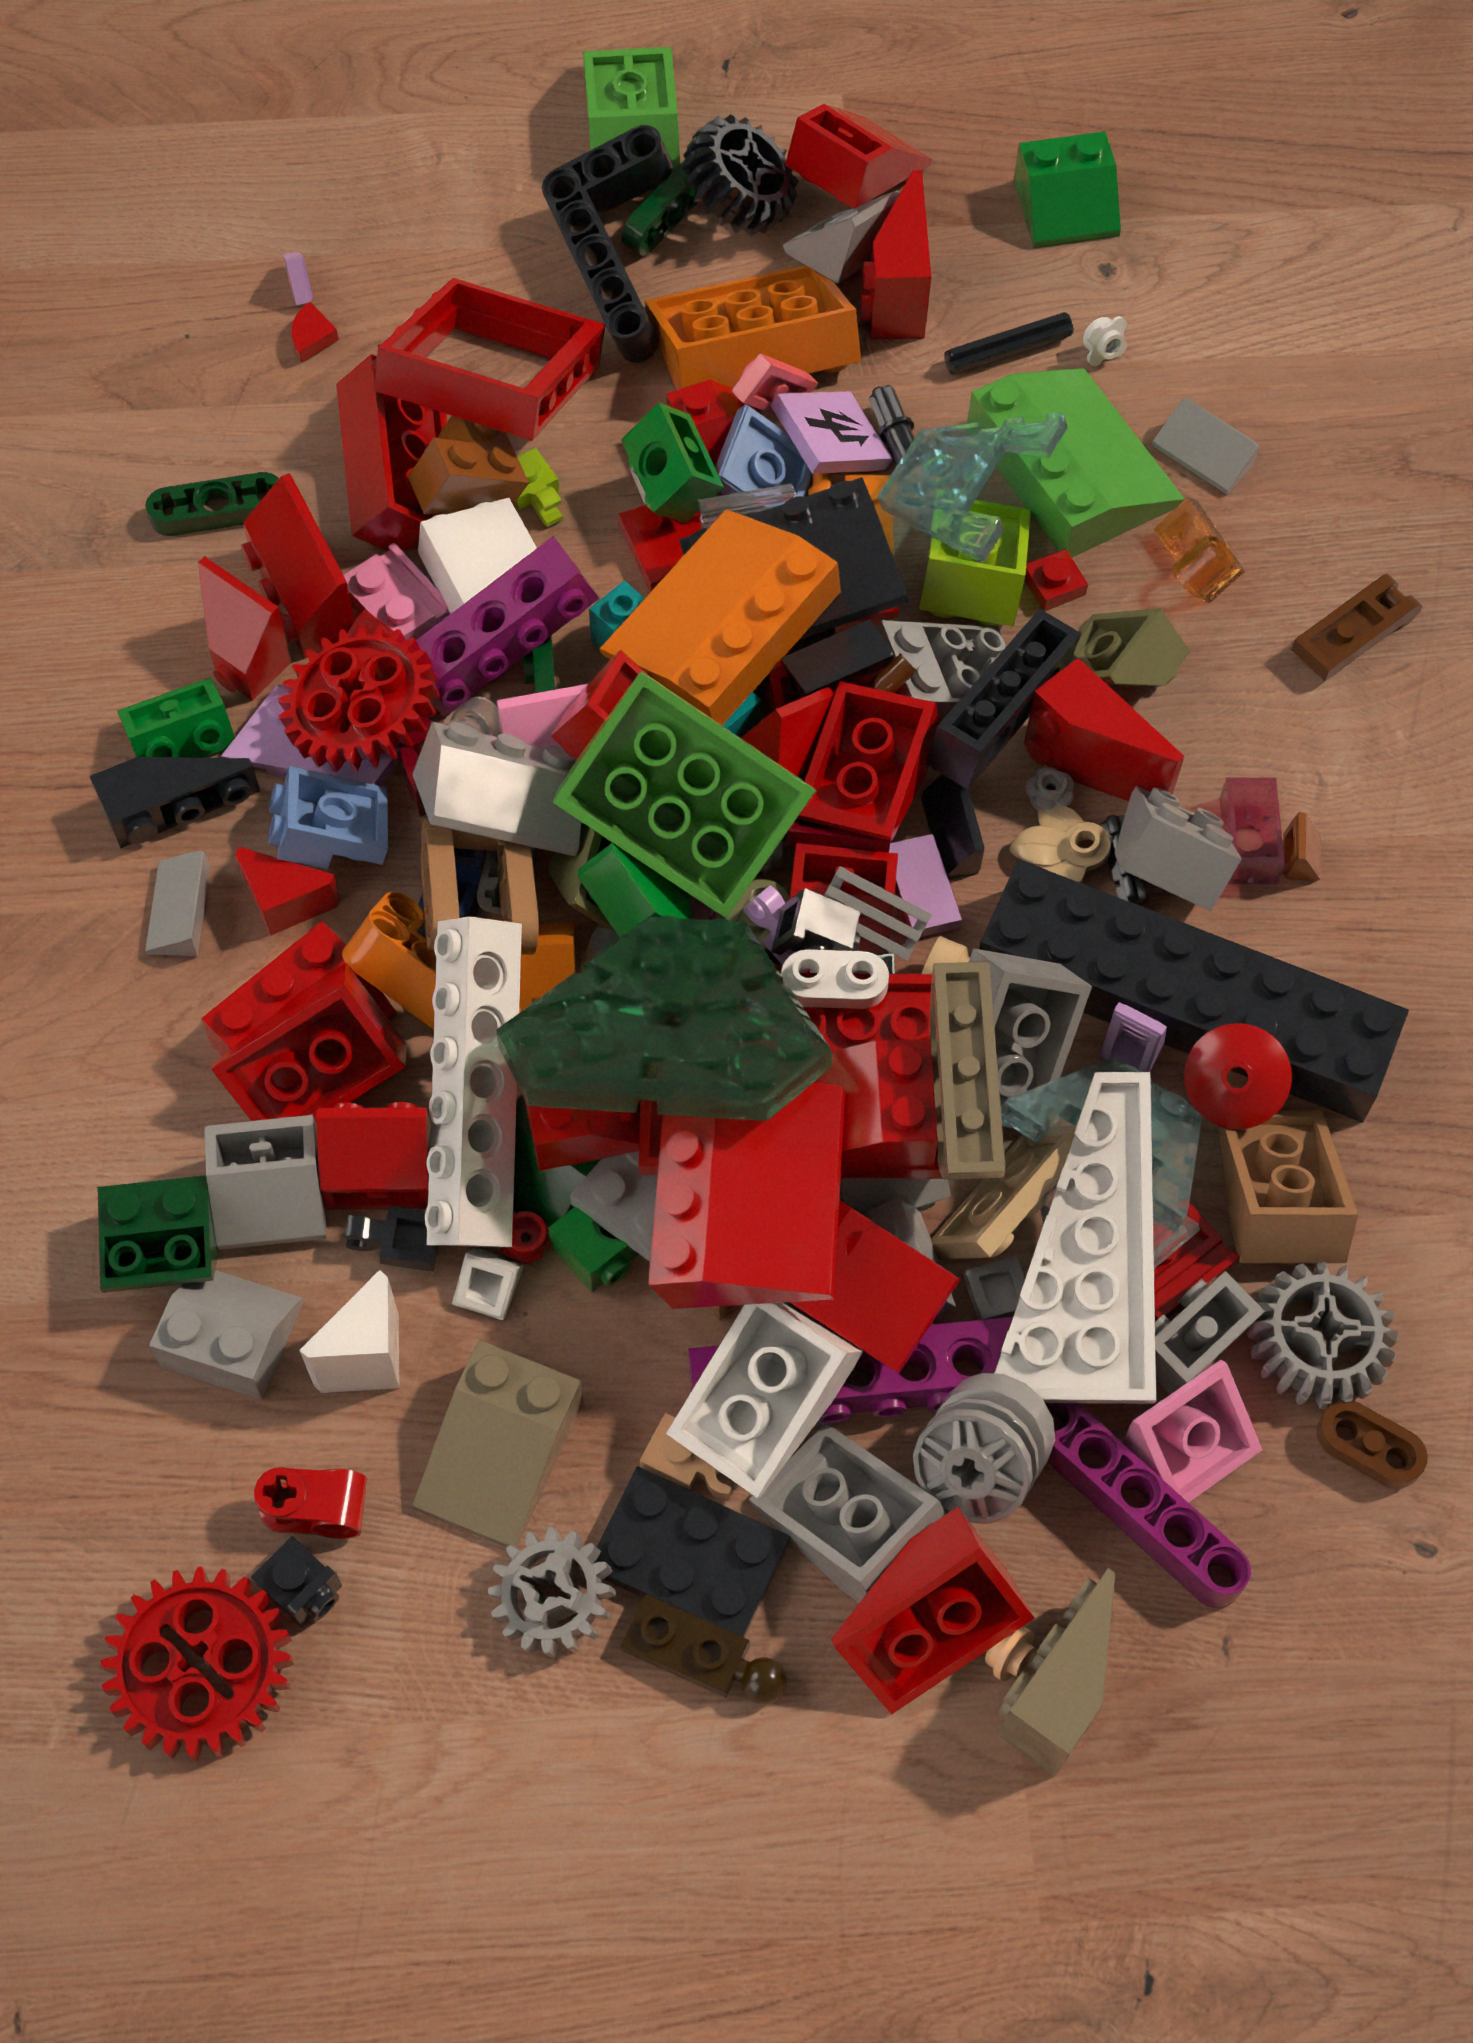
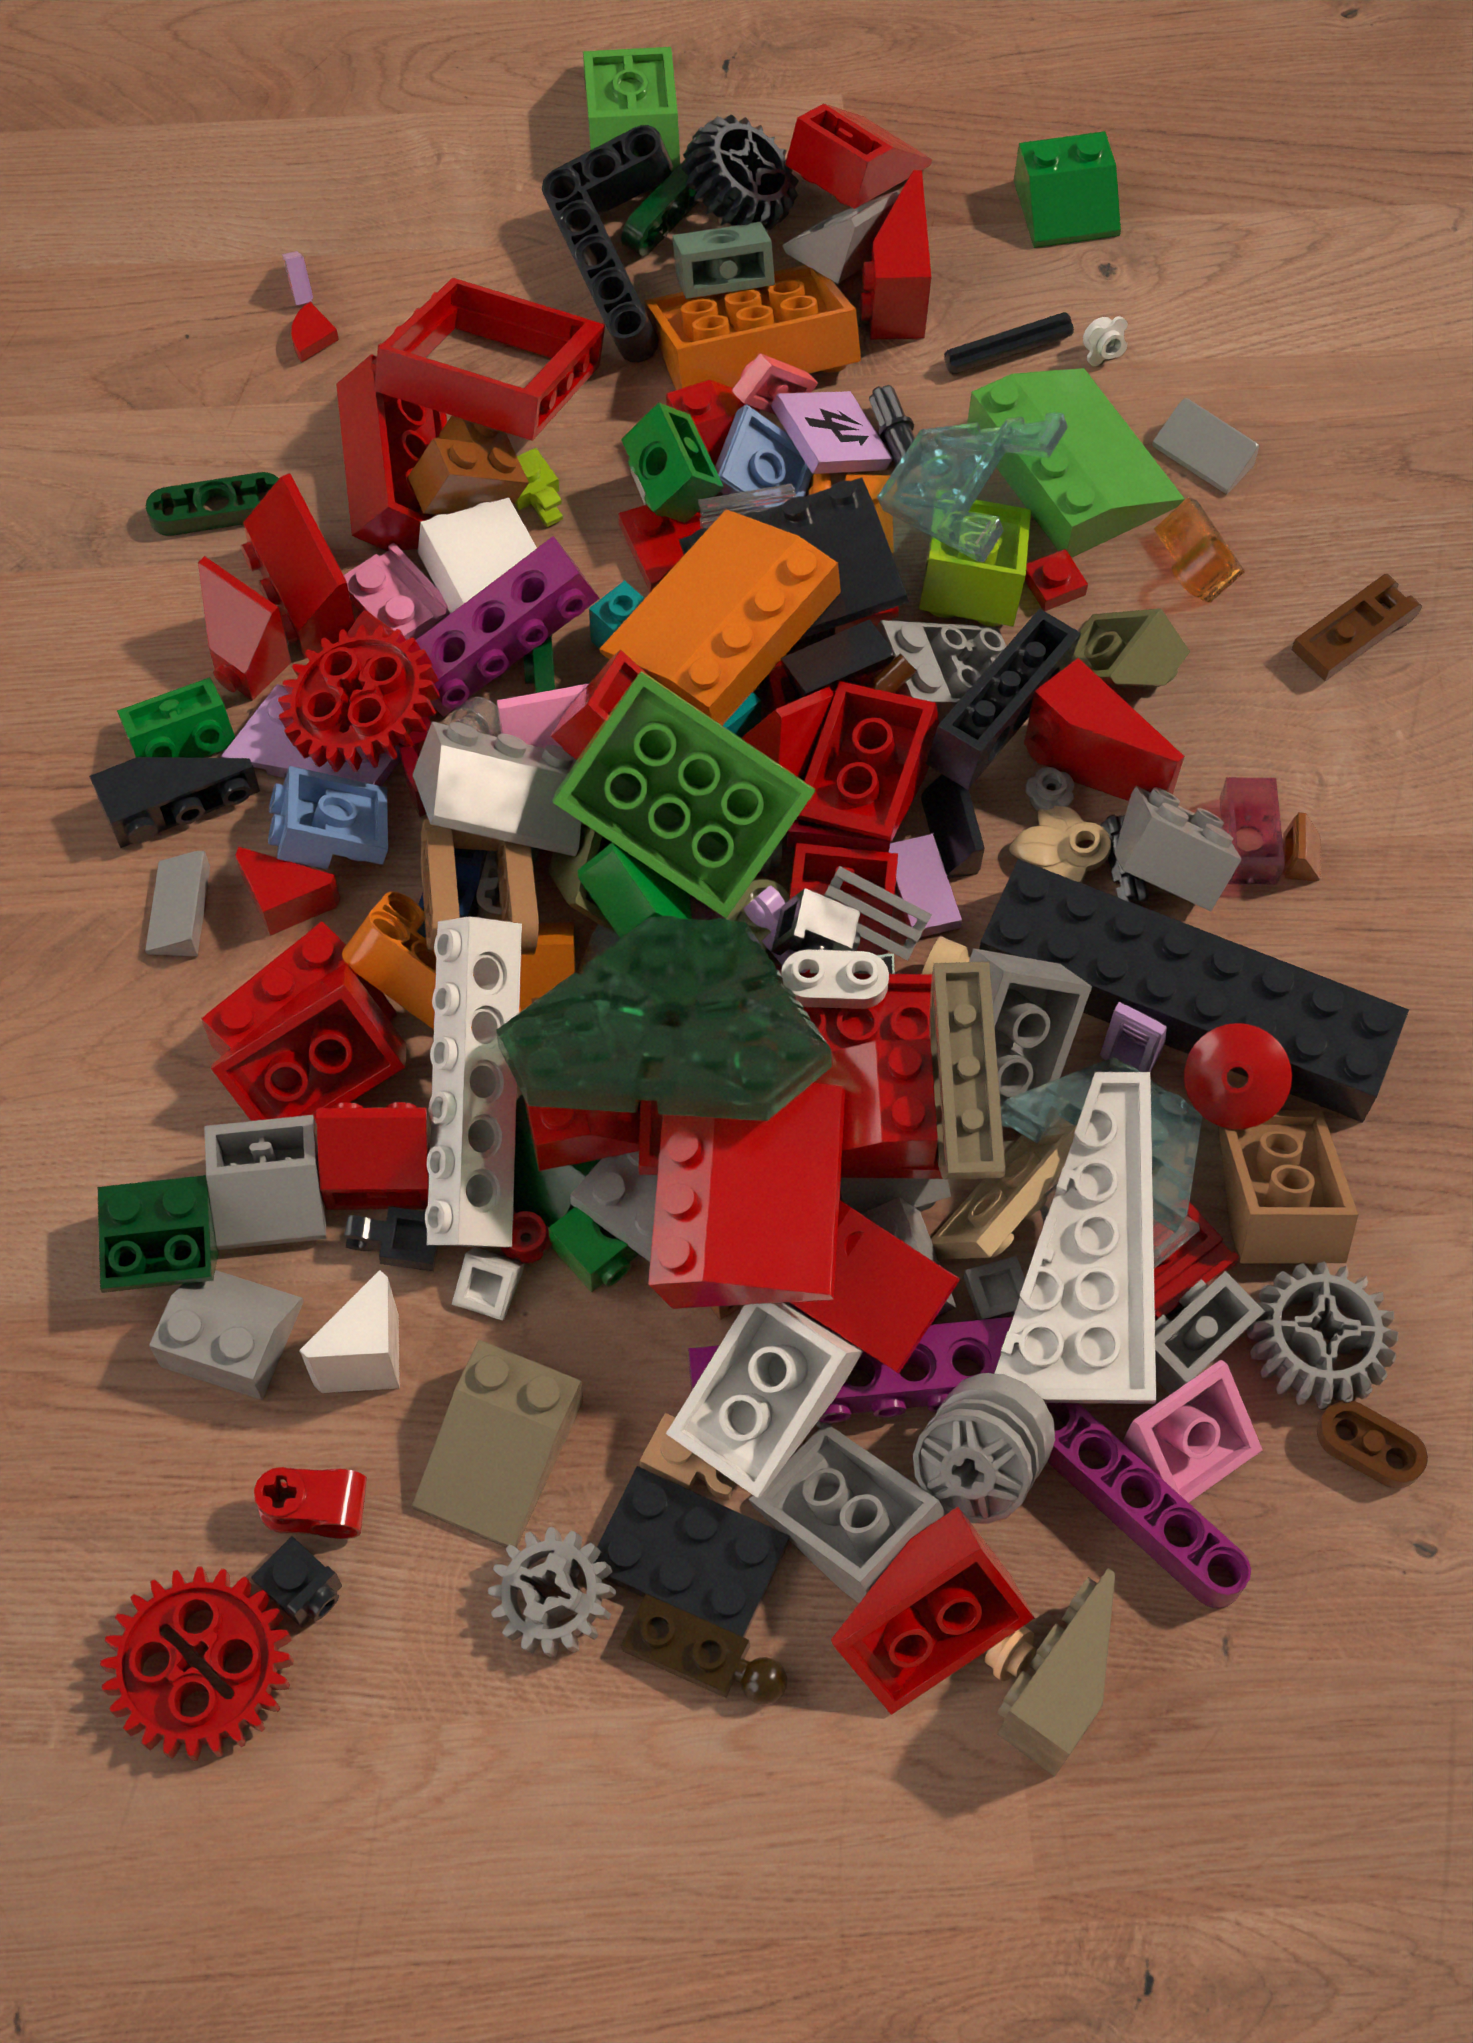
none -> sand green brick [672,222,775,299]

